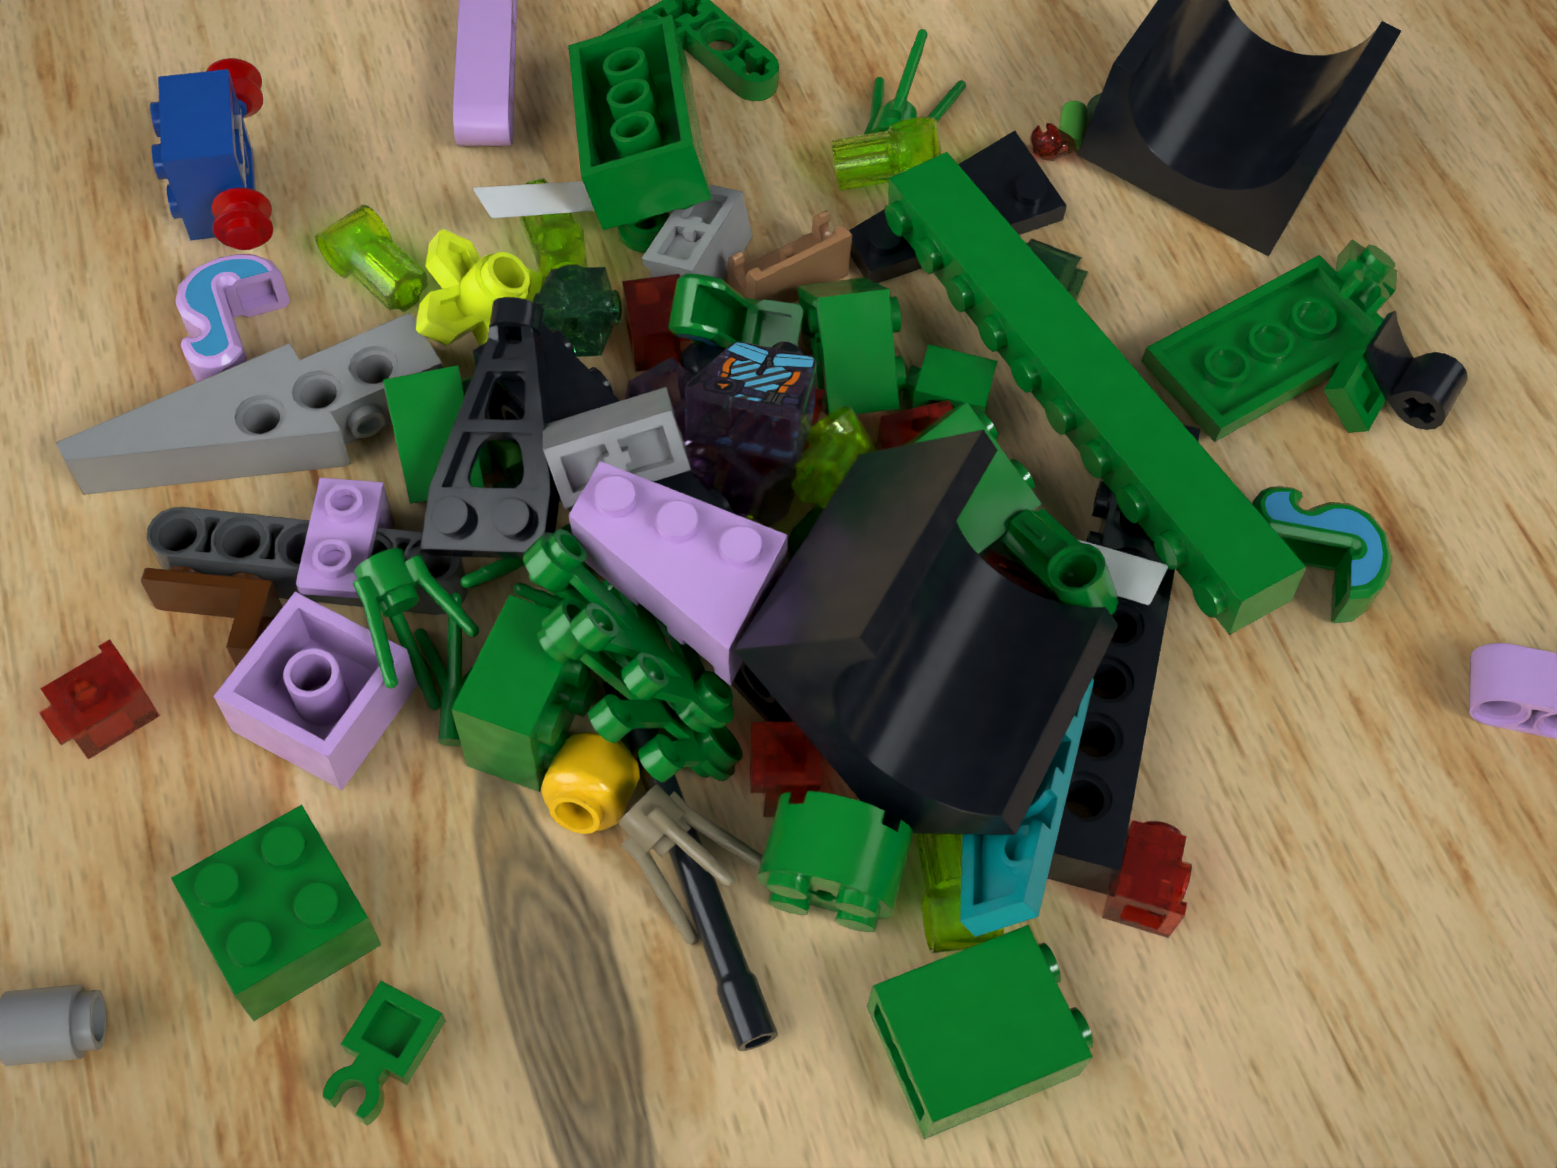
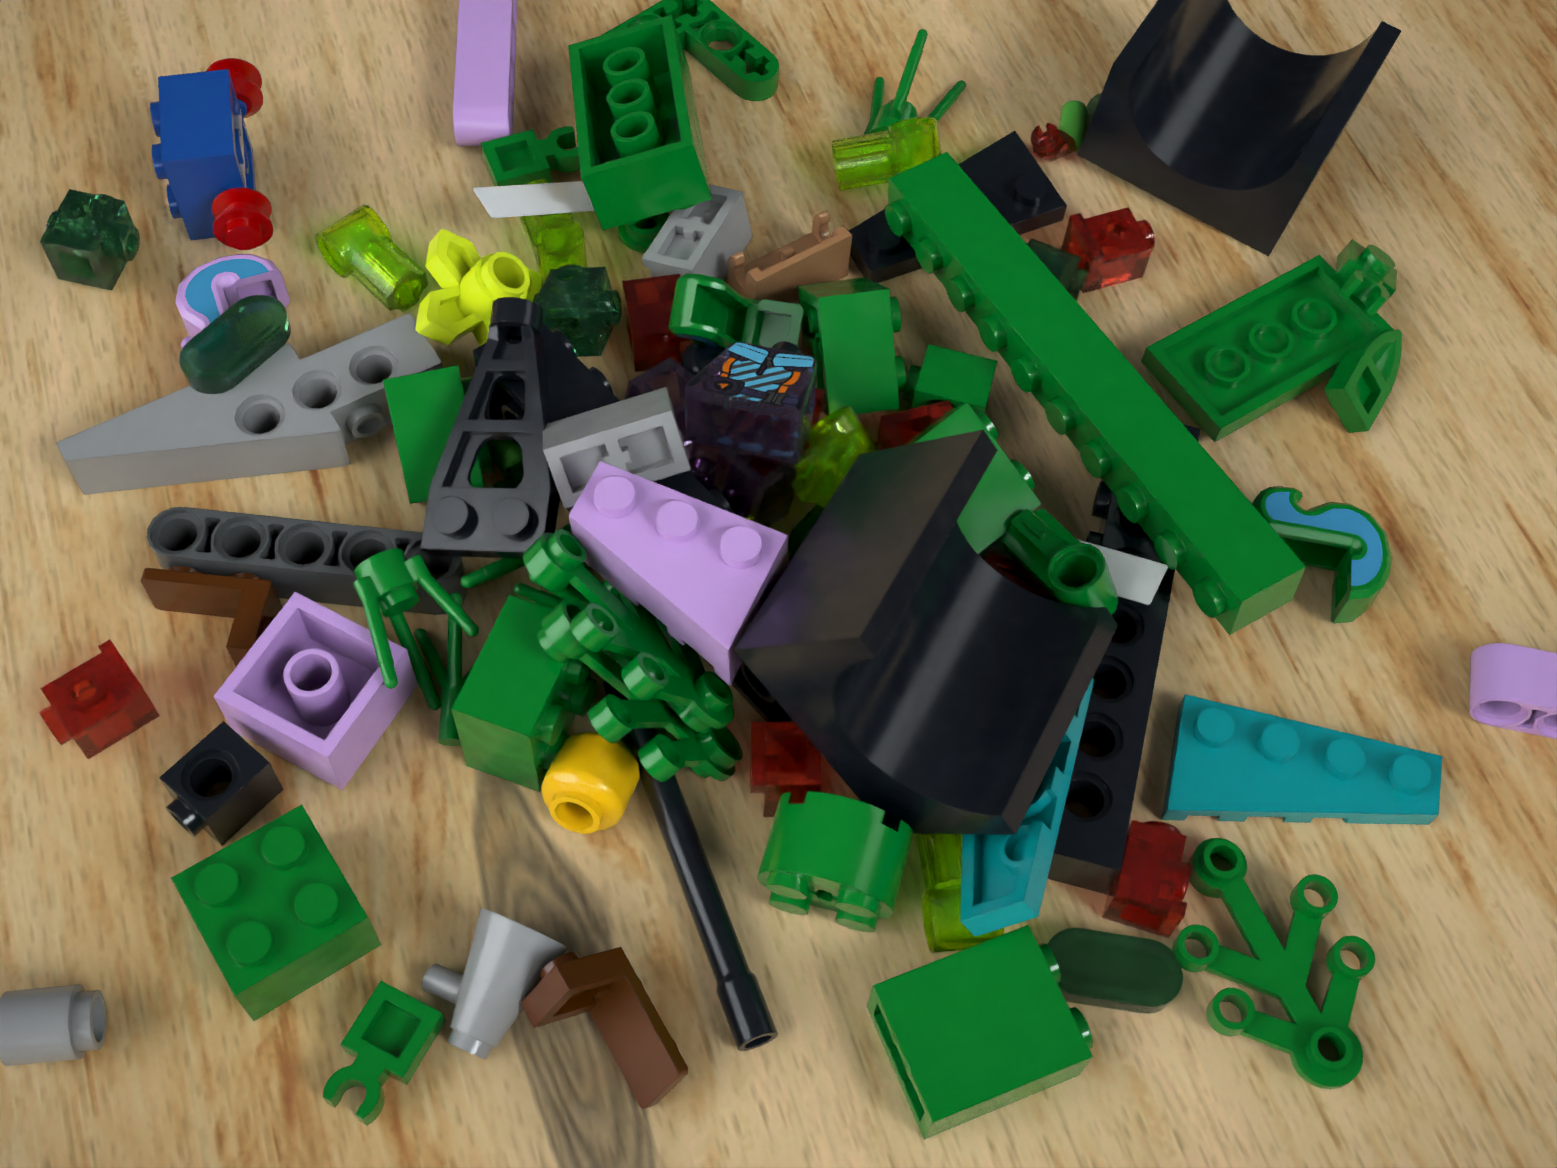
lavender bracket [296,478,394,598] -> none
dark tan plant [618,784,763,945] -> none
black panel [1366,311,1468,430] -> none
none -> clear green brick [40,189,140,291]
none -> black brick [159,721,284,846]
none -> clear green tile [179,295,291,394]
none -> light grey piece [422,908,568,1060]
none -> green plate [481,126,580,186]
none -> reddish brown bracket [521,947,688,1109]
none -> clear green tile [1047,928,1183,1014]
none -> clear red brick [1060,207,1155,293]
none -> teal wing [1161,694,1443,825]
none -> green plant [1172,838,1375,1089]

